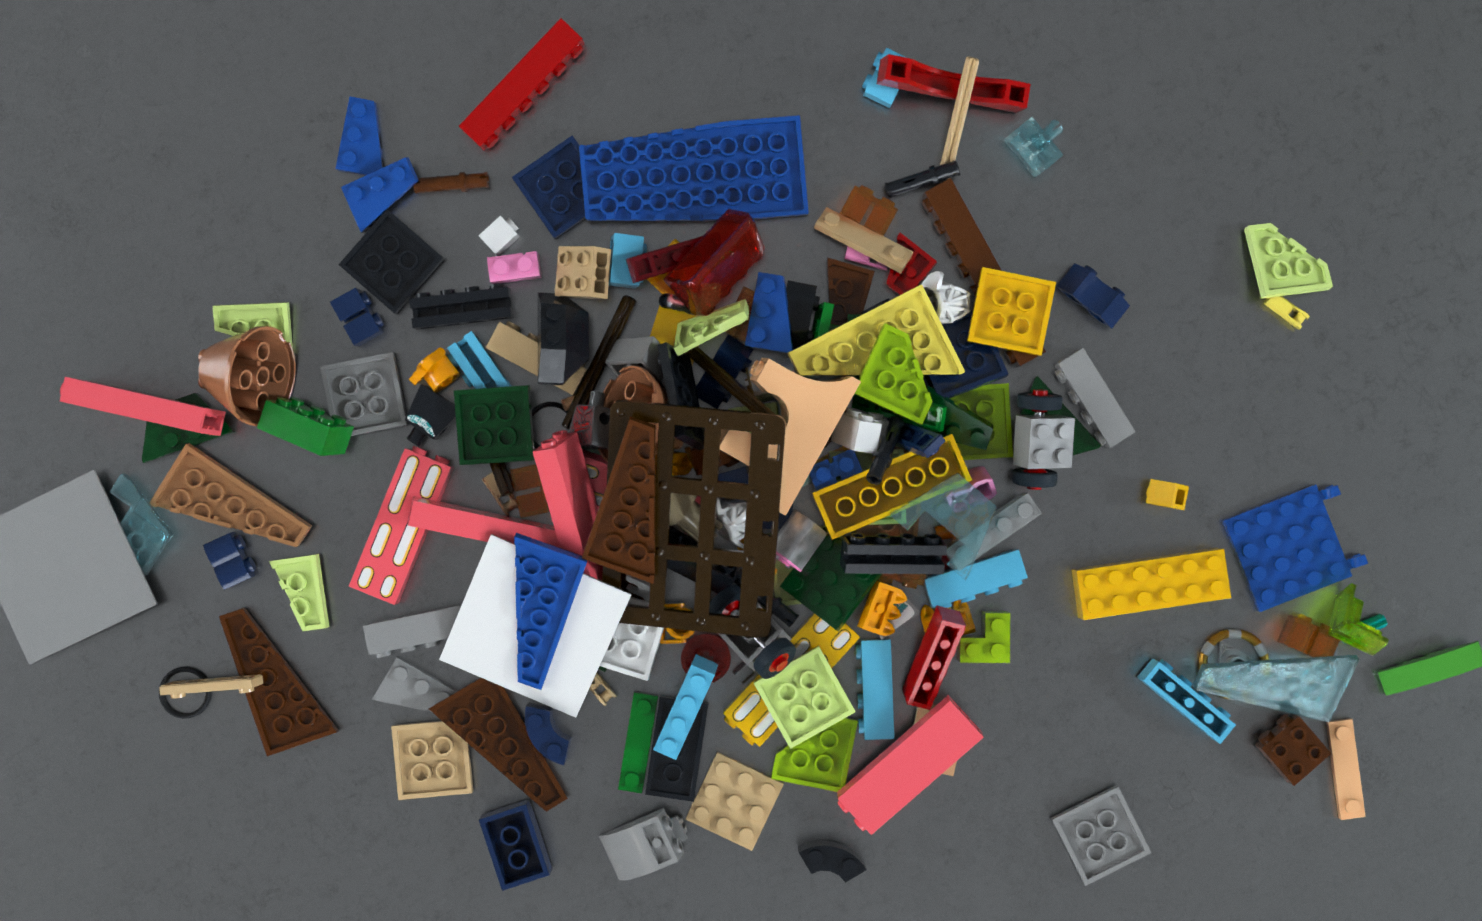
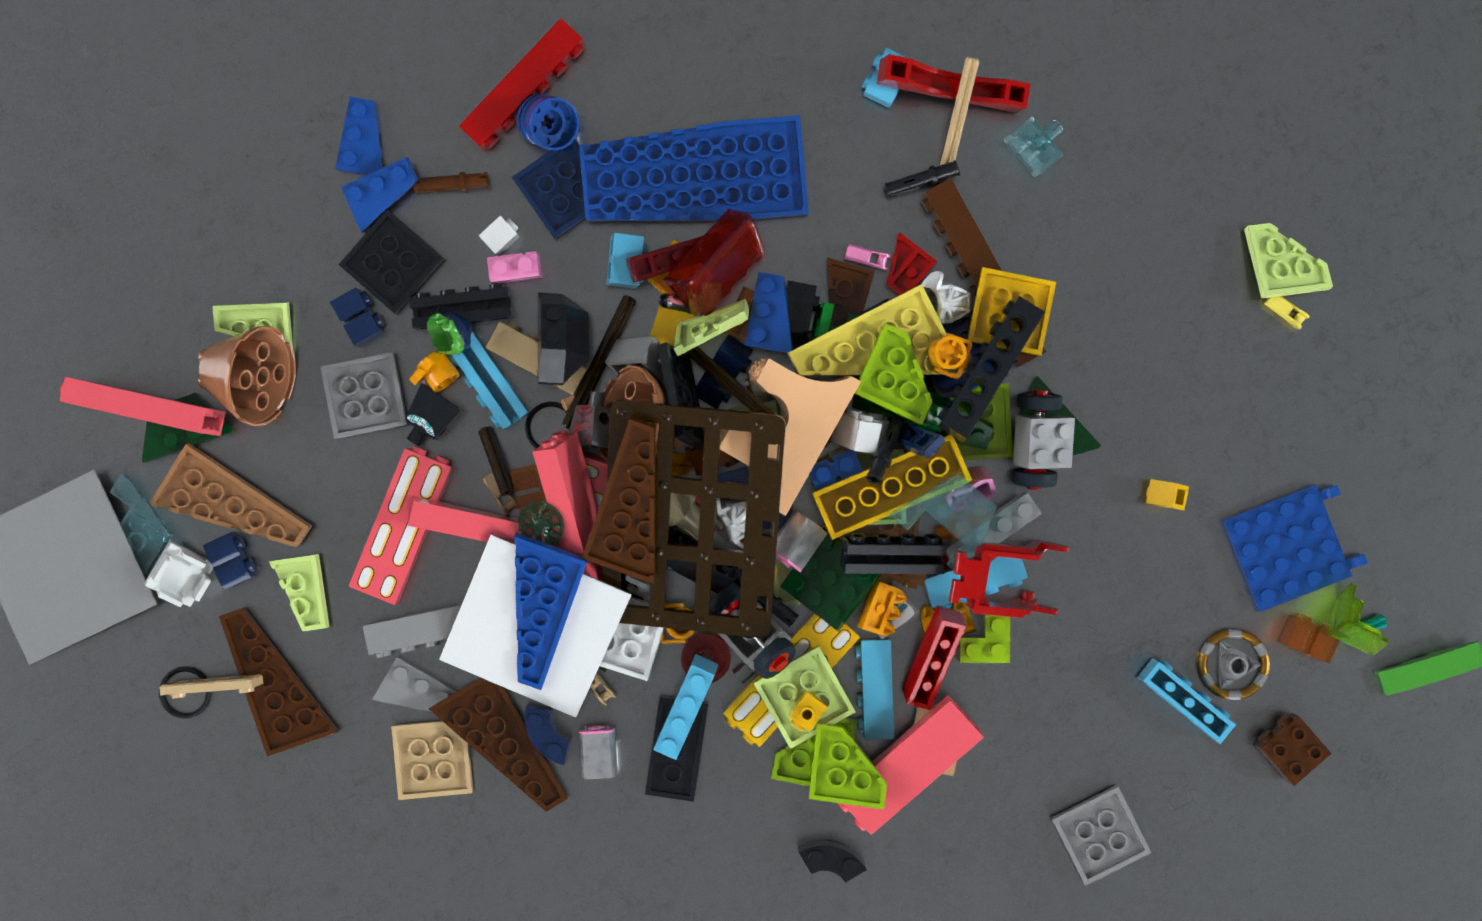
green brick [257,397,354,456] -> none
dark green plate [454,385,535,465] -> none
dark blue brick [479,799,553,891] -> none
tan brick [555,246,611,299] -> none
light grey piece [599,808,688,880] -> none
green plate [618,691,659,793] -> none
tan plate [685,751,784,851] -> none
tan plate [814,207,913,273] -> none
clear orange piece [840,185,898,236] -> none
light grey brick [1054,348,1136,448] -> none
dark blue brick [1057,263,1130,329] -> none
yellow brick [1071,548,1231,620] -> none
clear light blue wing [1193,655,1360,722] -> none
light nougat plate [1325,718,1366,820] -> none
none -> white panel [144,541,213,607]
none -> bright green hair [427,311,472,355]
none -> blue wheel [517,94,580,151]
none -> clear green wheel [518,502,565,545]
none -> flat silver piece [578,724,618,779]
none -> yellow brick [789,689,828,732]
none -> lime plate [809,723,887,810]
none -> light orange piece [927,333,972,379]
none -> black brick [937,296,1045,442]
none -> red piece [949,540,1069,618]

